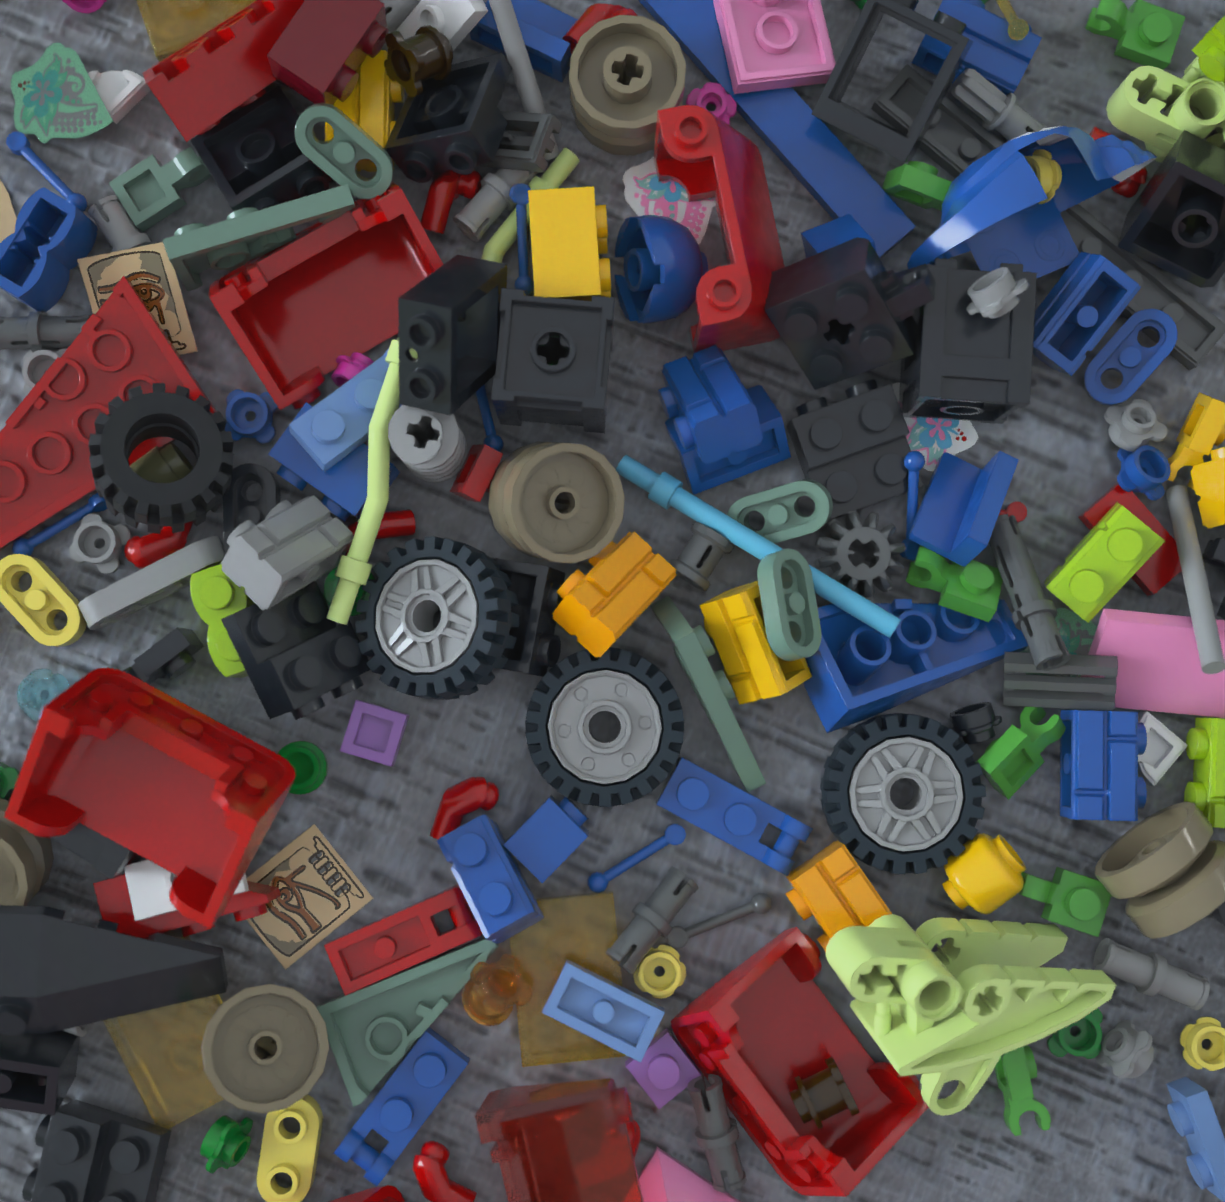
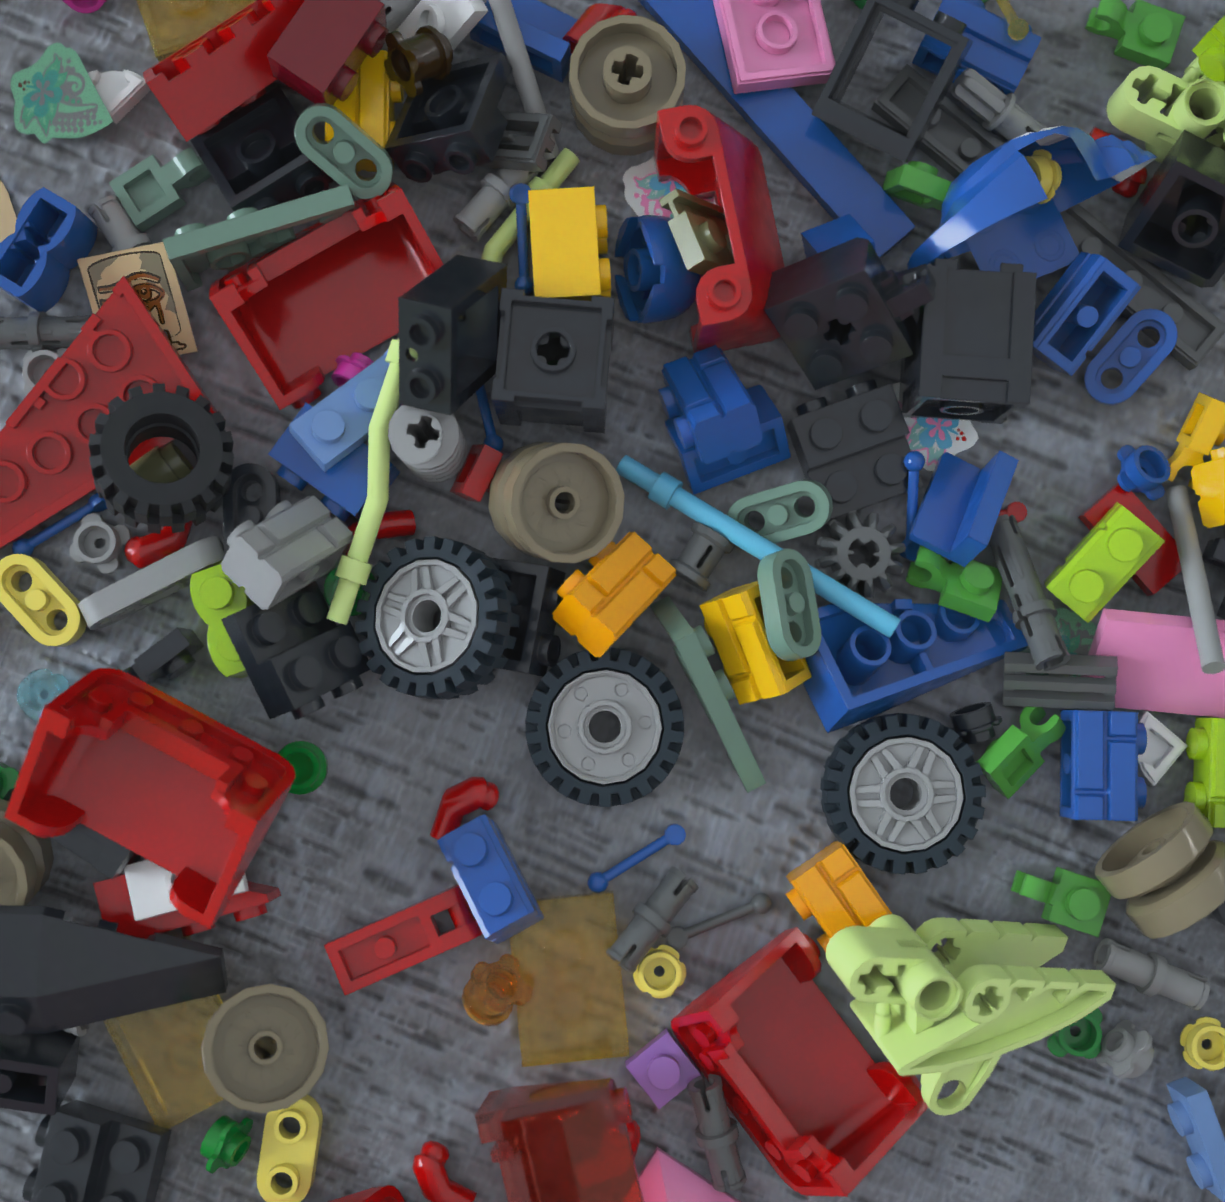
blue hinge [6,131,87,212] -> none
blue plate [225,389,278,444] -> none
tan sticker [246,824,373,970] -> none
sand green wing [316,937,499,1107] -> none
blue plate [333,1027,470,1187] -> none
medium lavender plate [340,700,409,767] -> none
red arm [420,170,482,234] -> none
blue brick [504,795,589,884] -> none
medium blue plate [542,959,665,1063] -> none
blue plate [656,757,813,876] -> none
dark pink plate [686,82,737,125] -> none
dark brown brick [789,1056,860,1129] -> none
yellow head [942,833,1027,915] -> none
light grey plate [966,267,1029,319] -> none
bright green plate [994,1045,1051,1136] -> none
light grey plate [1104,399,1168,452] -> none
none -> olive plate [659,189,735,275]

